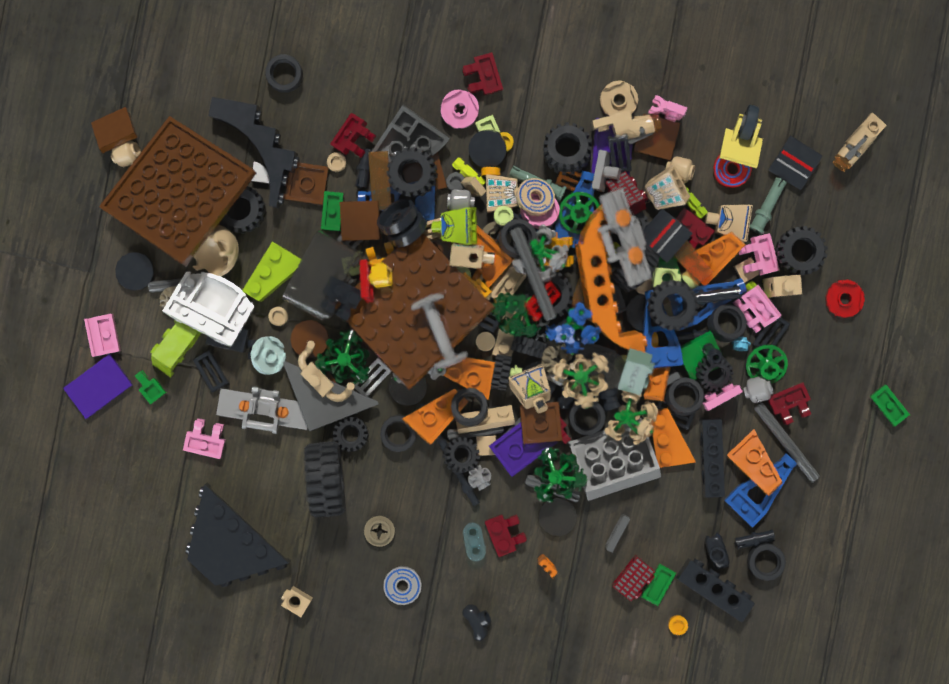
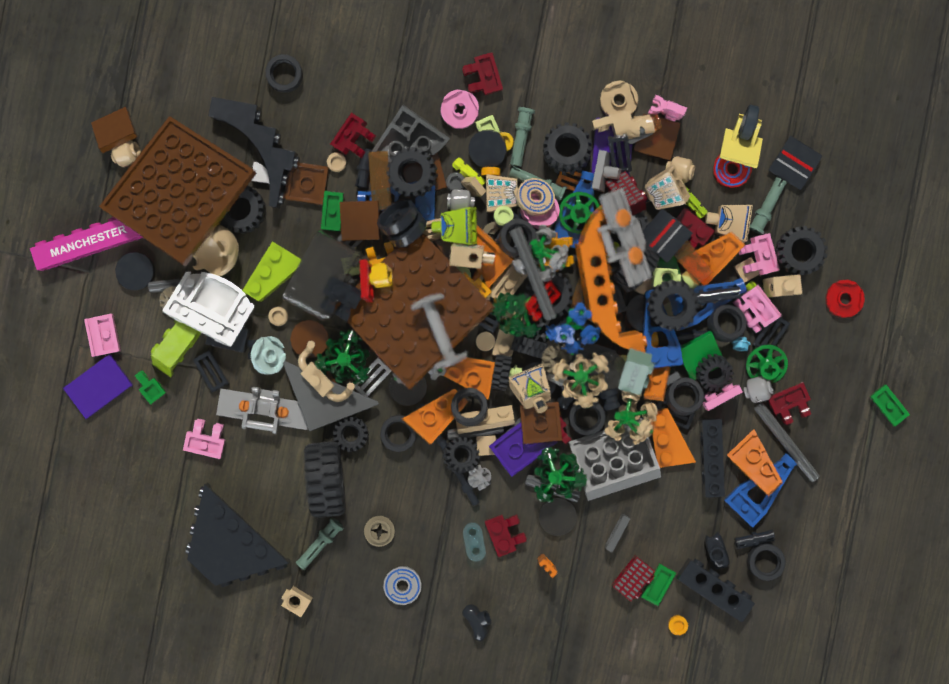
black pin [702,343,722,364] -> none
tan plate [833,113,886,172] -> none
none -> dark pink brick [30,217,143,271]
none -> sand green pin [296,517,344,570]
none -> sand green pin [510,107,535,167]

